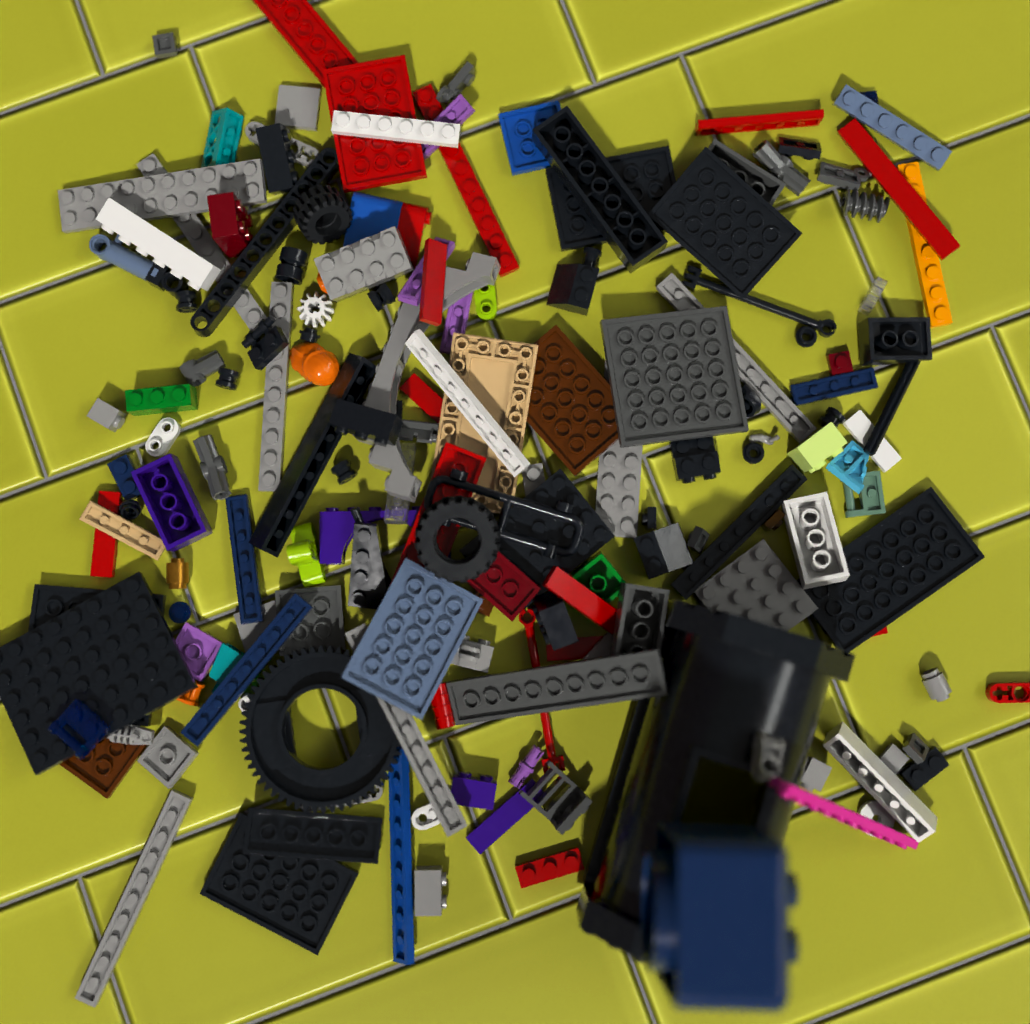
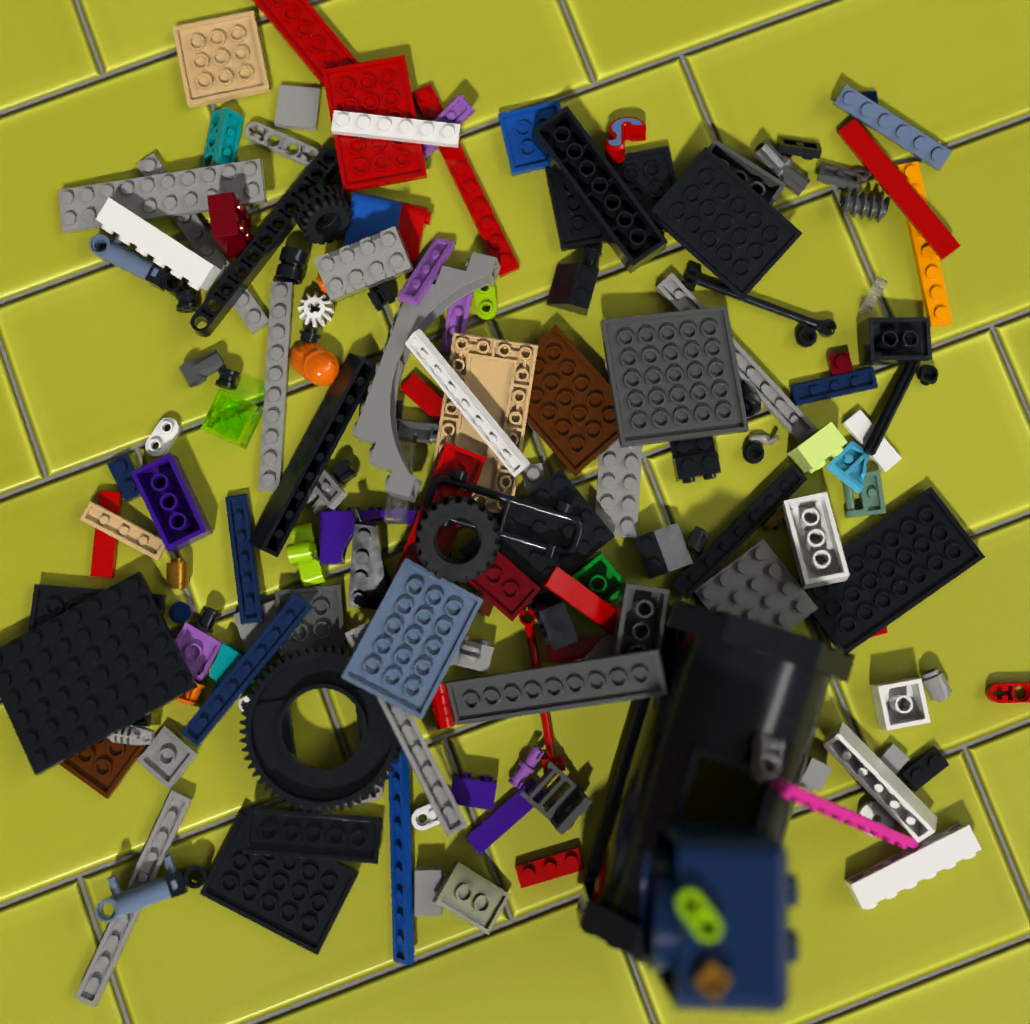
clear blue plate [48,699,111,760] -> none
light grey brick [87,398,126,432] -> none
black plate [119,499,142,520] -> none
green brick [125,384,198,416] -> none
dark grey plate [152,32,178,59] -> none
dark grey piece [193,434,232,500] -> none
black plate [242,315,289,370] -> none
black brick [255,123,300,195] -> none
black brick [328,399,403,447] -> none
red tile [419,238,447,326] -> none
dark grey hinge [436,61,475,106] -> none
black plate [641,507,656,530] -> none
red tile [695,109,824,136] -> none
black wheel [817,407,845,428] -> none
dark grey plate [902,733,930,764] -> none
none -> sand blue piece [95,854,208,922]
none -> tan plate [172,10,271,108]
none -> black bush [195,606,222,634]
none -> clear neon green brick [201,389,263,450]
none -> light grey hinge [306,468,348,514]
none -> olive plate [432,860,511,935]
none -> red animal [605,117,646,164]
none -> lime plate [675,888,723,943]
none -> pearl gold plate [691,958,733,1003]
none -> white brick [845,821,982,909]
none -> white brick [870,677,931,730]
none -> black plate [917,365,938,386]

